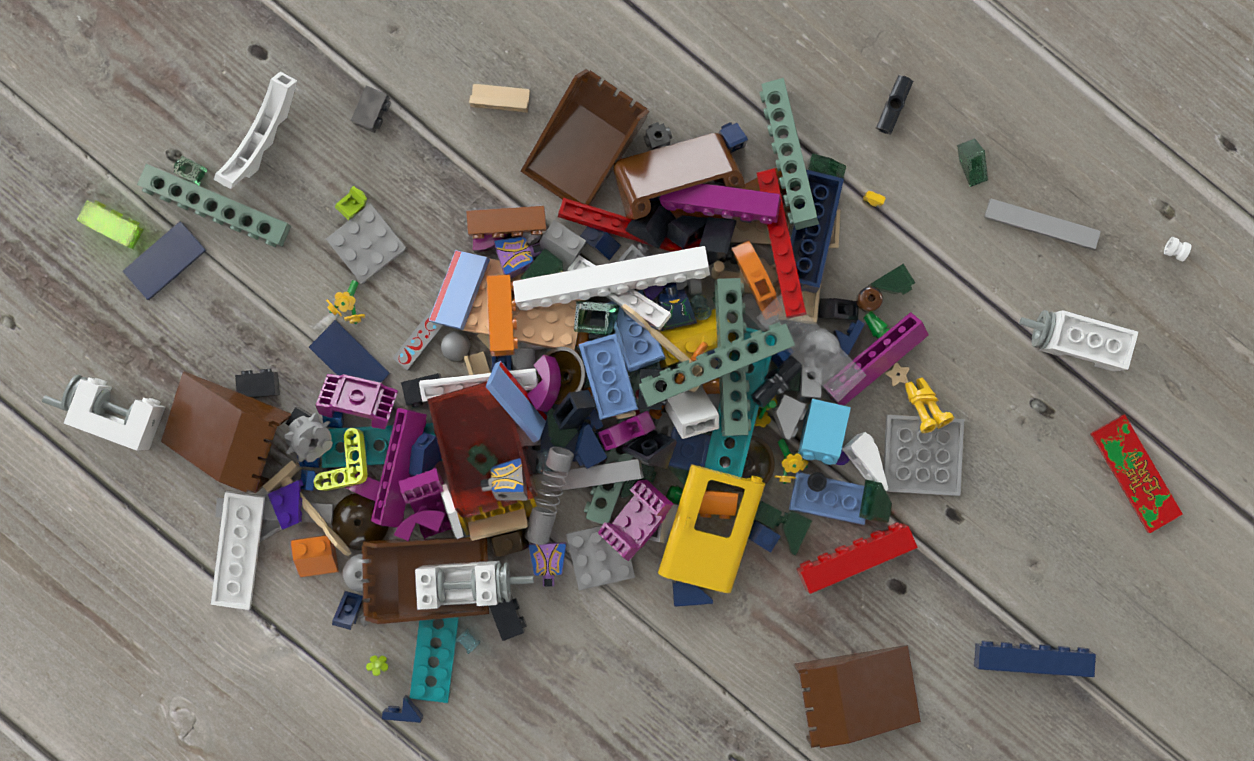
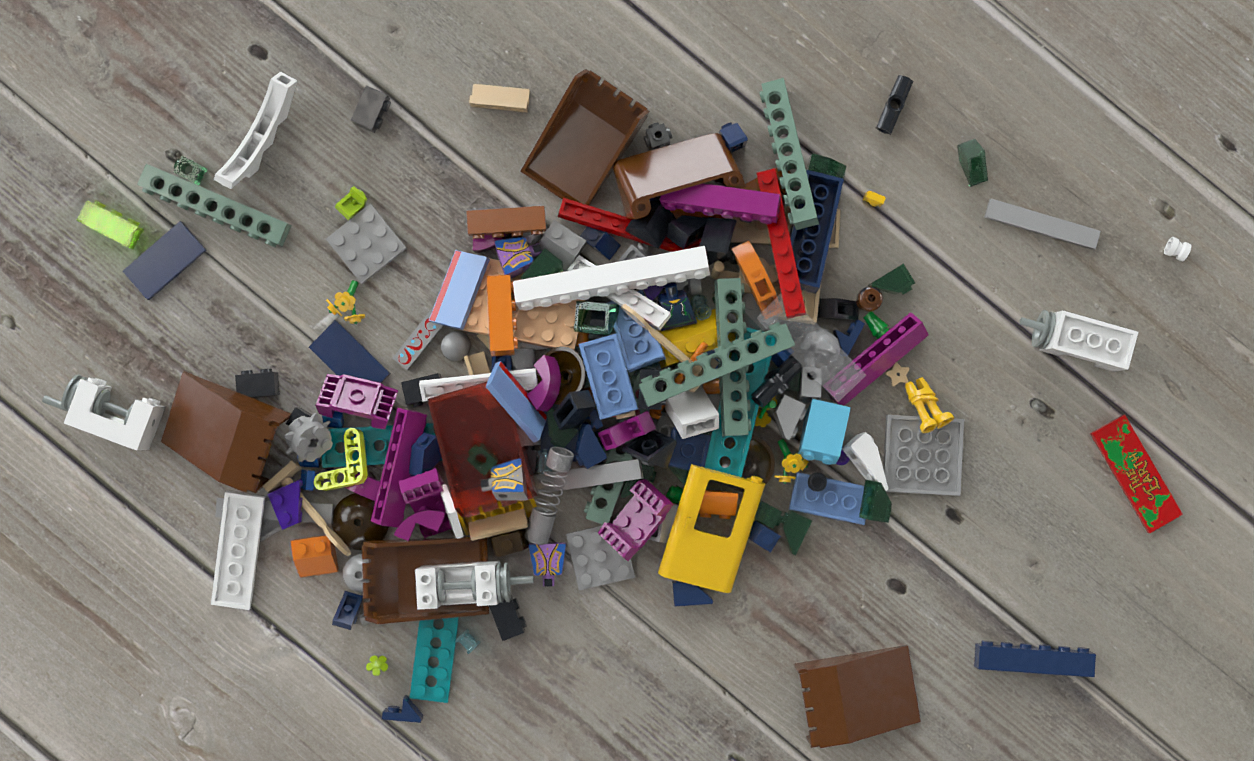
red brick [796,522,918,594] -> none

